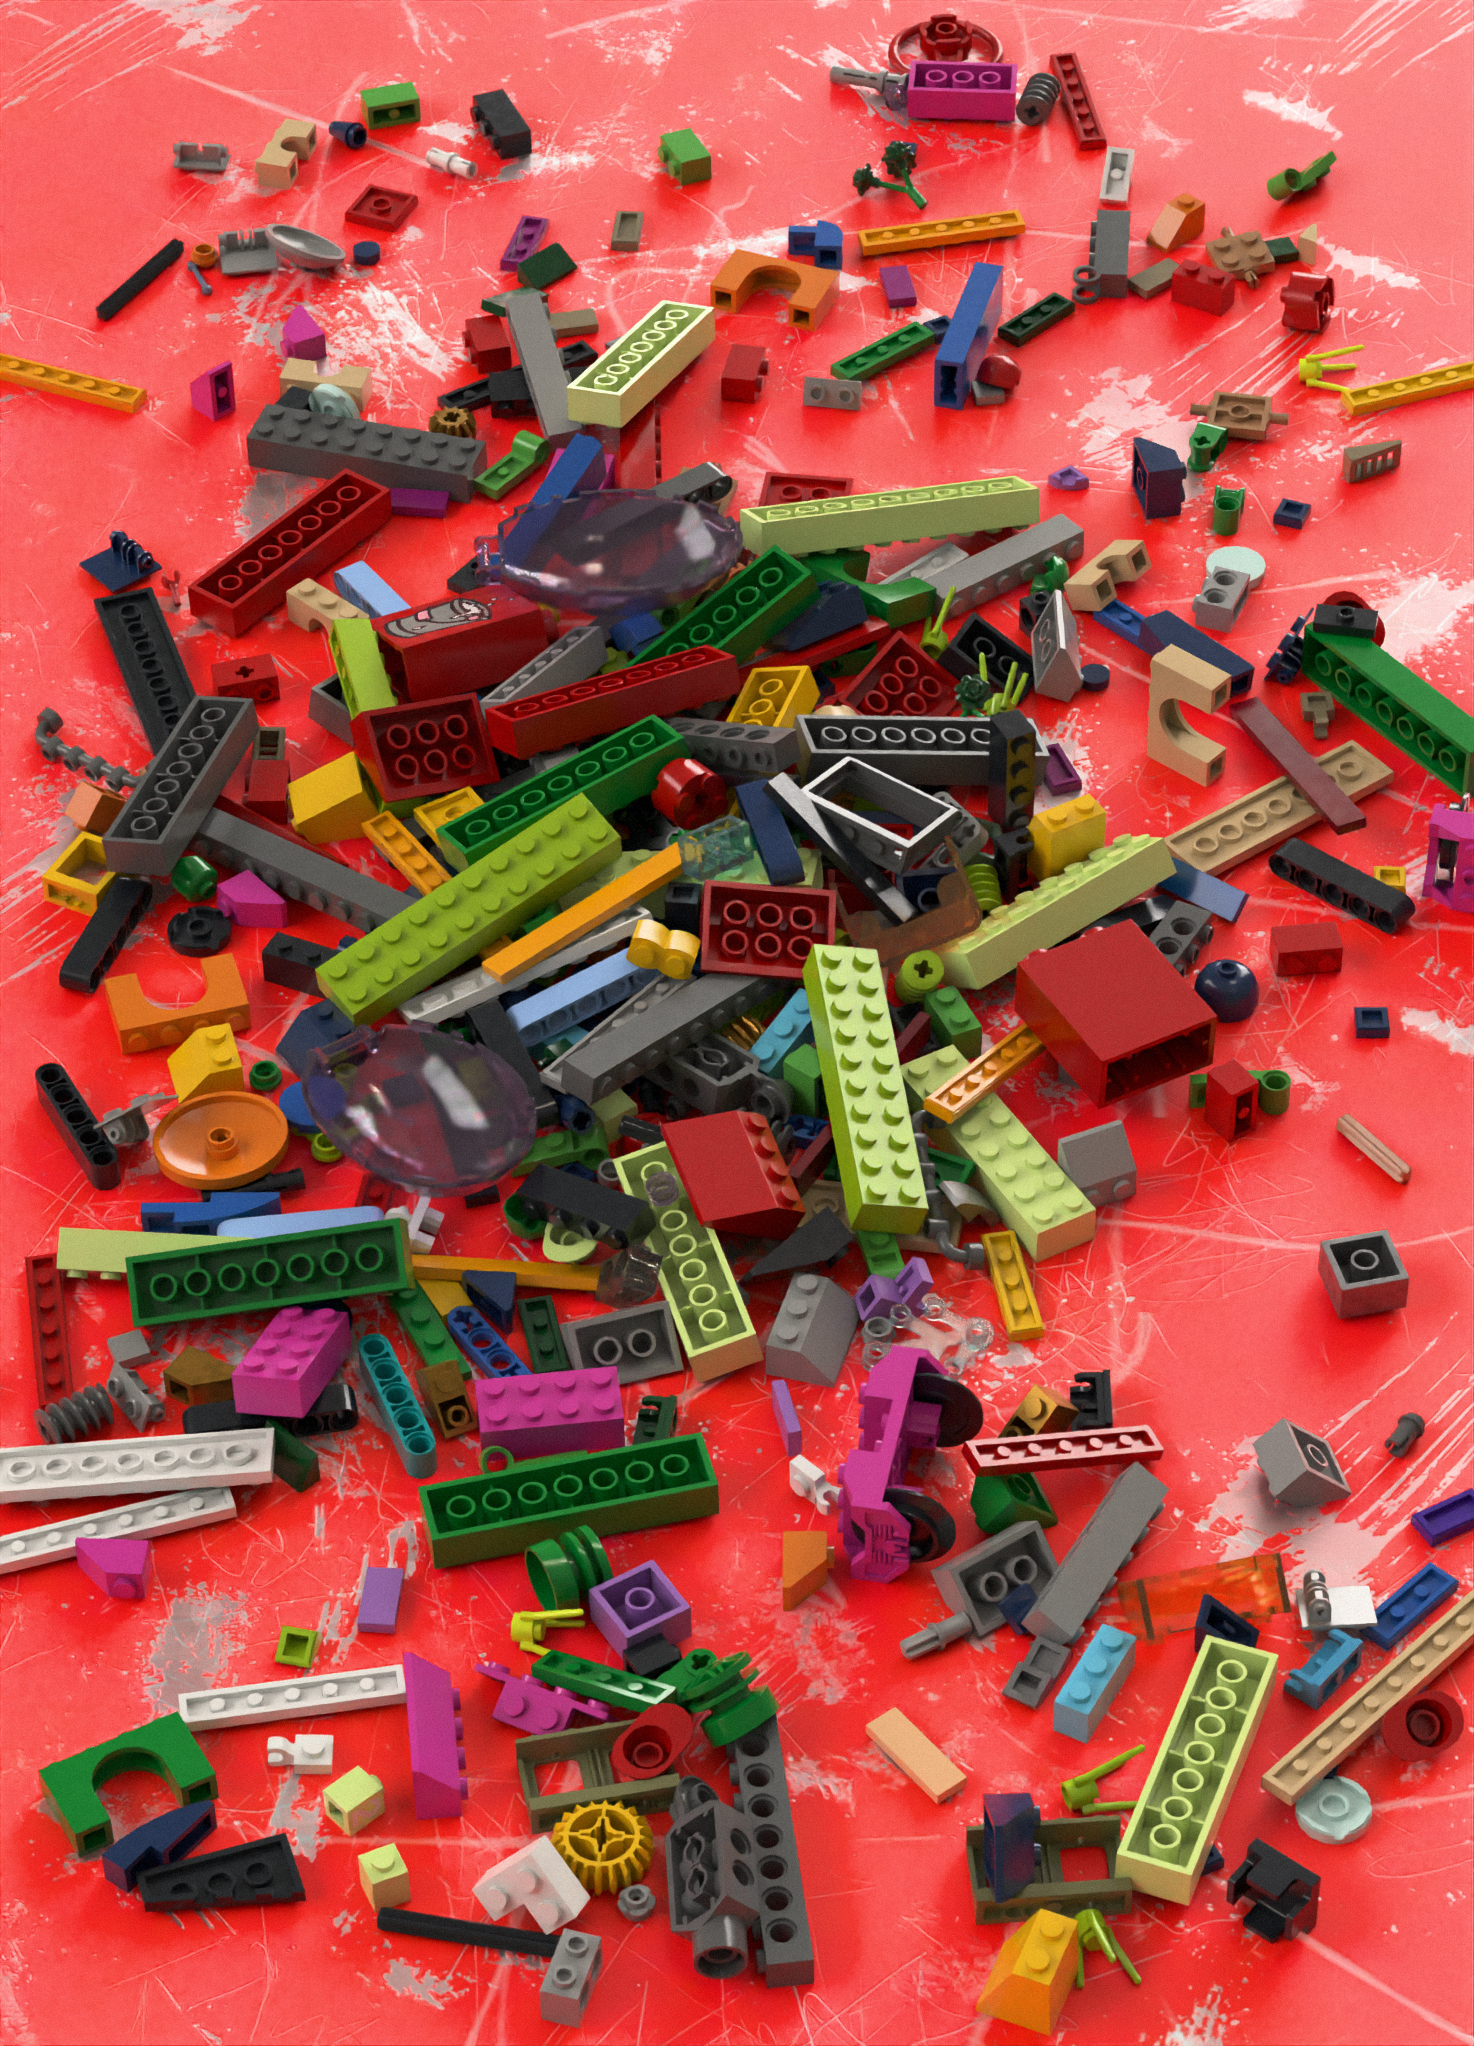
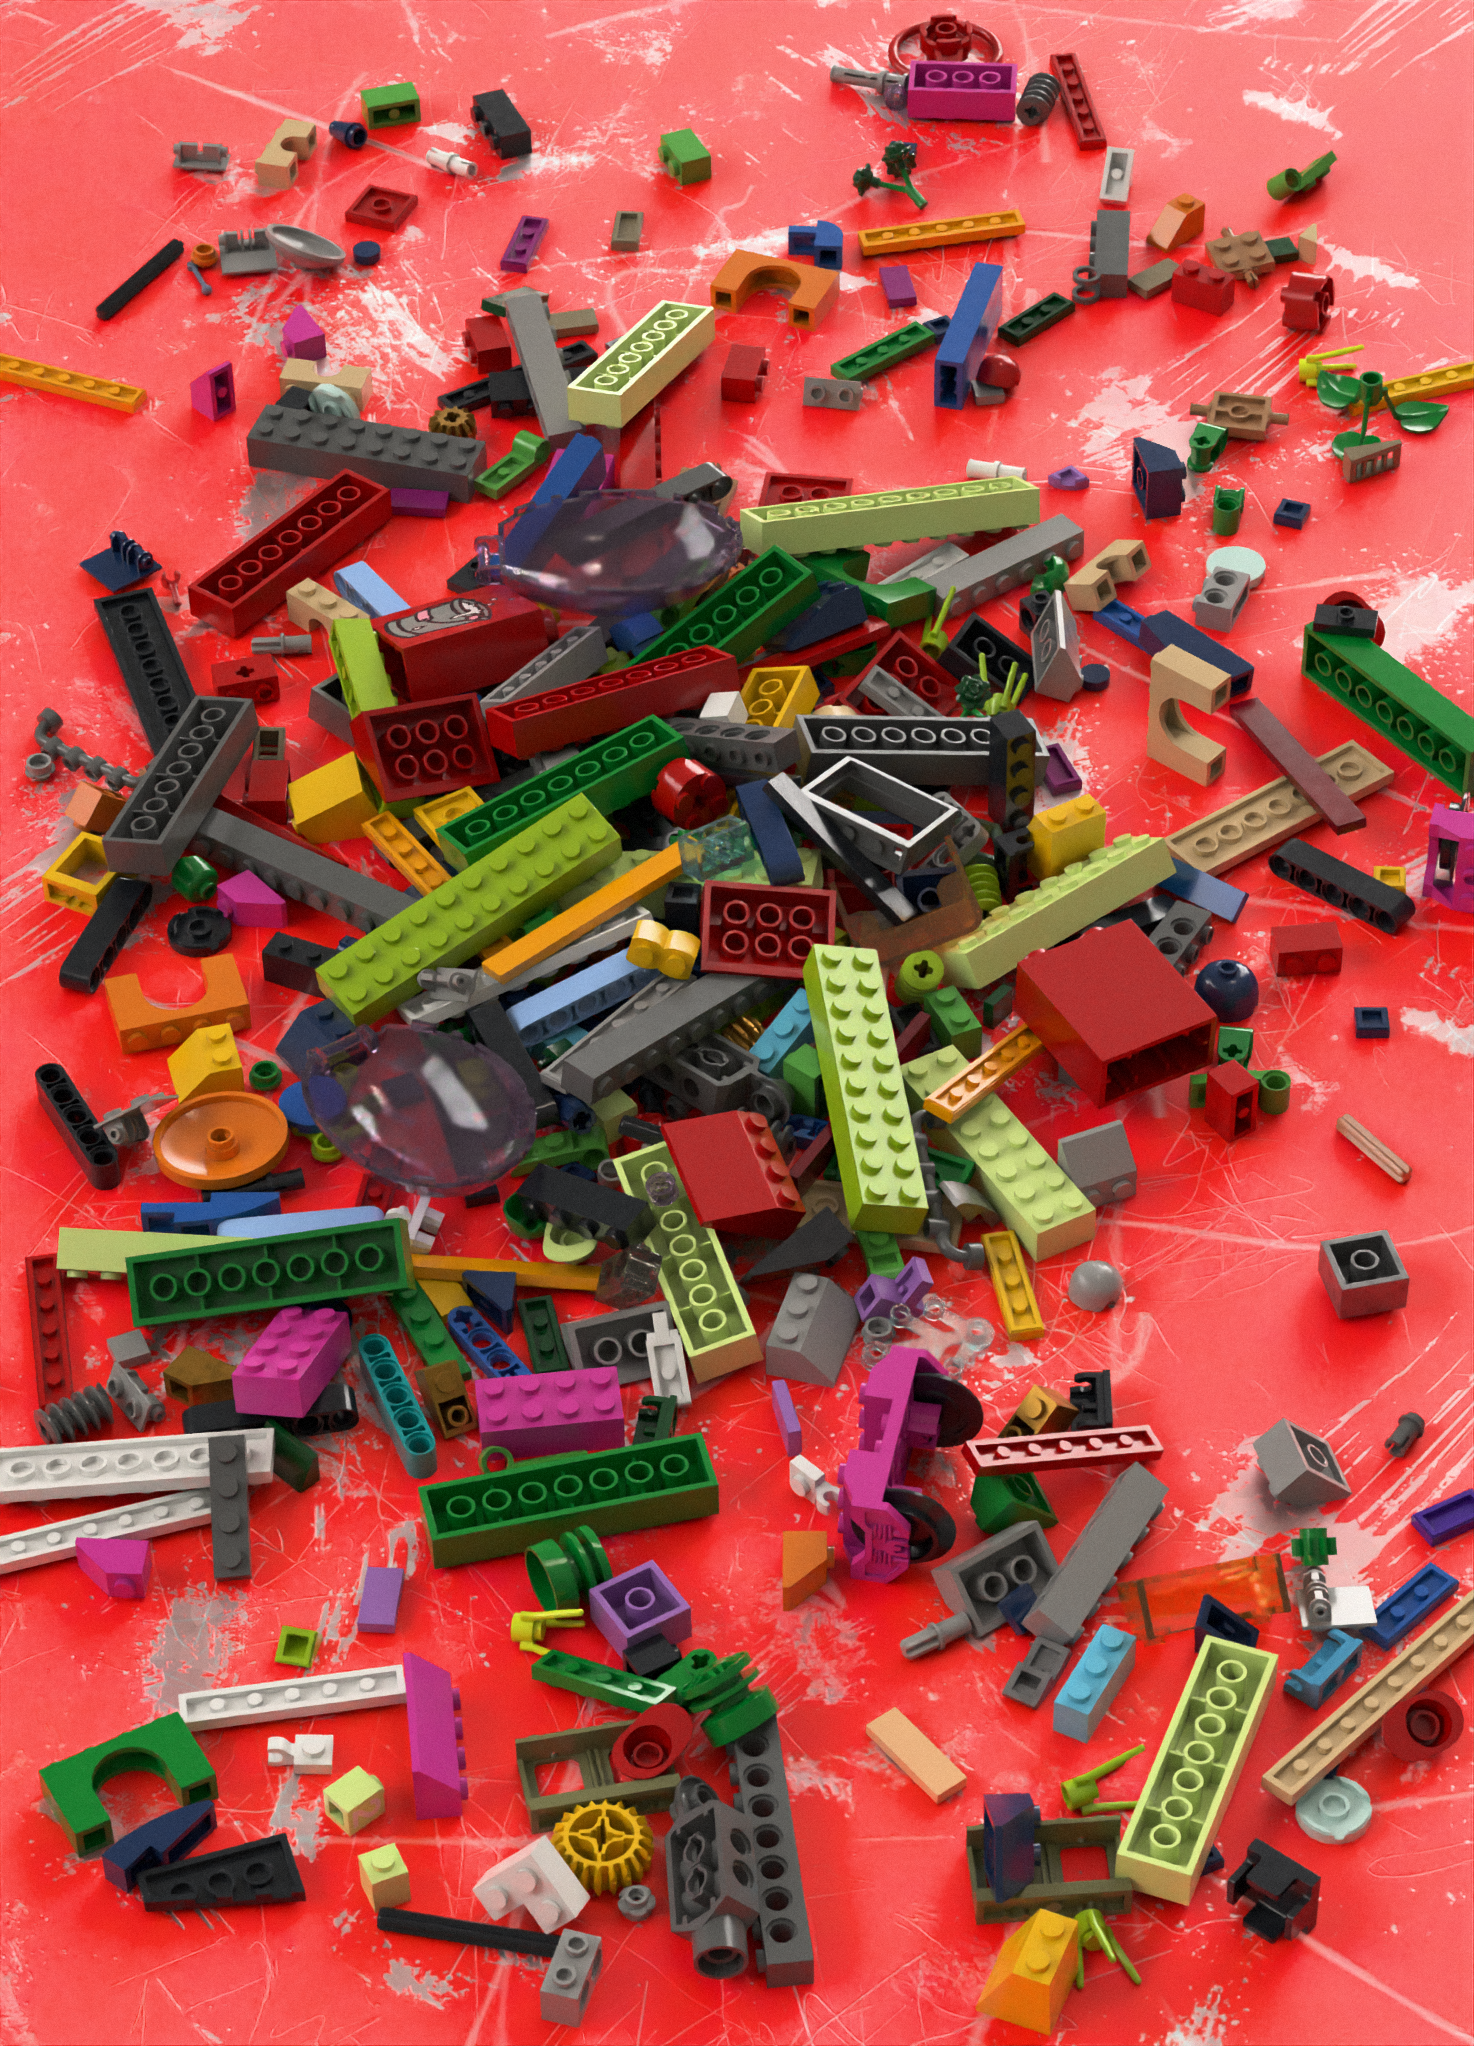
dark pink bracket [474,1661,618,1735] -> none
dark green slope [517,242,577,291] -> none
dark blue hinge [1263,608,1314,684] -> none
dark tan plate [1299,692,1335,739] -> none
none -> light grey plate [25,753,55,781]
none -> dark grey plate [208,1434,252,1582]
none -> light grey axle [251,633,312,657]
none -> light grey hinge [417,967,479,1003]
none -> white hinge [646,1311,692,1410]
none -> white brick [699,691,749,724]
none -> light grey tile [858,664,944,717]
none -> white pin [966,458,1027,481]
none -> tile [983,983,1013,1030]
none -> light grey hair [1067,1260,1124,1312]
none -> green piece [1217,1026,1254,1070]
none -> green gear [1291,1528,1337,1566]
none -> green plant [1317,370,1449,462]

